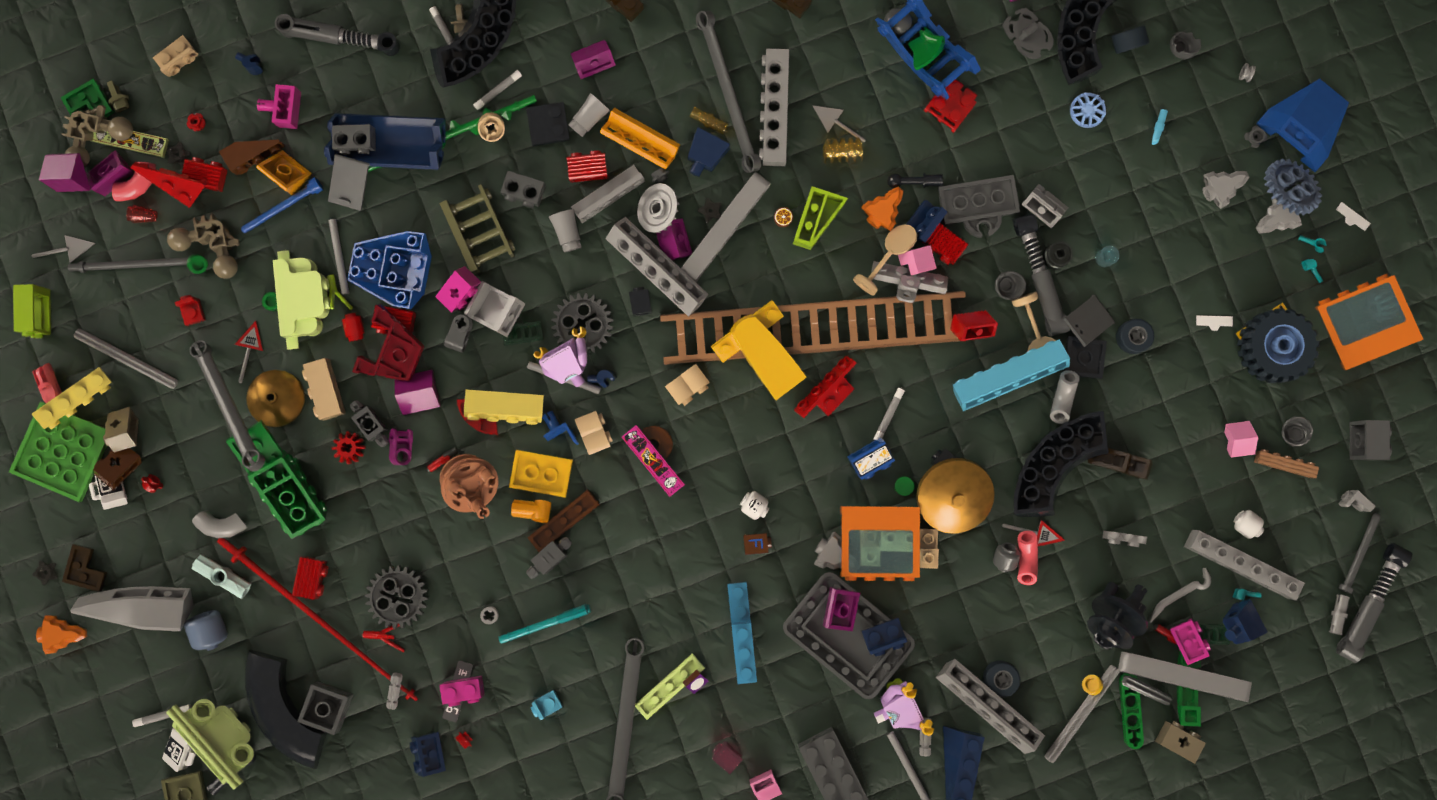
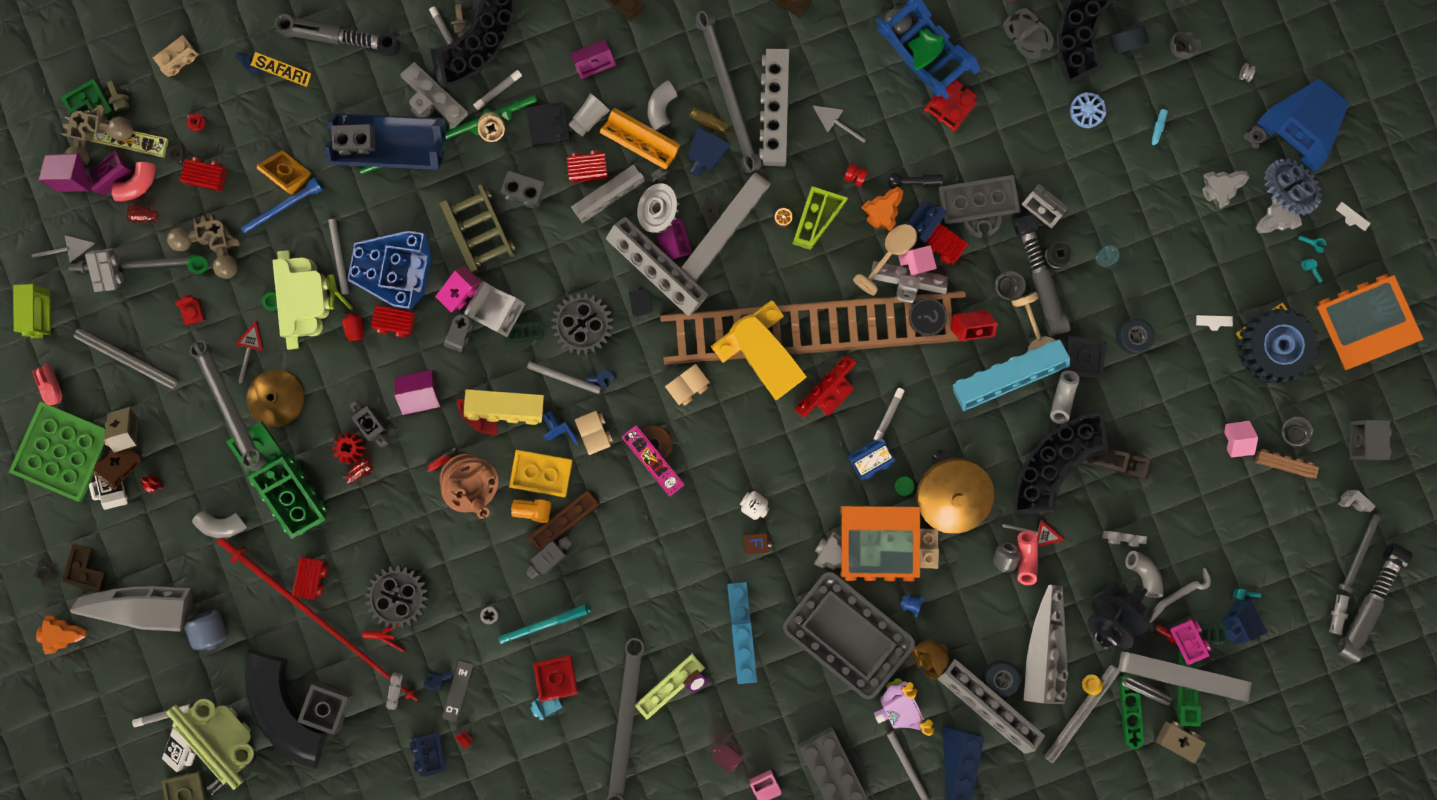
light yellow brick [32,367,112,429] -> none
red wing [131,162,208,208] -> none
light aqua piece [192,554,251,599] -> none
reddish brown slope [219,140,285,175] -> none
dark pink brick [257,84,301,129] -> none
tan brick [302,358,346,421] -> none
dark grey container [328,154,370,211] -> none
dark red wing [352,304,424,381] -> none
magenta piece [389,428,413,466] -> none
dark pink brick [440,676,485,707] -> none
lavender torso [534,326,587,387] -> none
light grey plant [549,209,581,253] -> none
clear yellow piece [823,137,863,164] -> none
magenta slope [823,587,860,631] -> none
dark blue bracket [861,618,908,656] -> none
light grey axle [919,717,932,757] -> none
dark grey container [1063,294,1115,347] -> none
light grey brick [1184,530,1305,601] -> none
white head [1233,510,1264,539] -> none
none -> light grey brick [85,248,124,292]
none -> sticker [251,52,311,87]
none -> clear red cone [344,458,374,484]
none -> light grey plate [400,62,468,127]
none -> dark blue piece [424,670,452,691]
none -> red tile [533,655,579,703]
none -> light grey cylinder [647,80,677,132]
none -> red wheel [843,162,868,187]
none -> blue brick [900,593,924,618]
none -> black tile [908,298,947,337]
none -> pearl gold cylinder [911,640,949,680]
none -> light grey wedge [1024,585,1068,704]
none -> light grey cylinder [1125,551,1163,598]

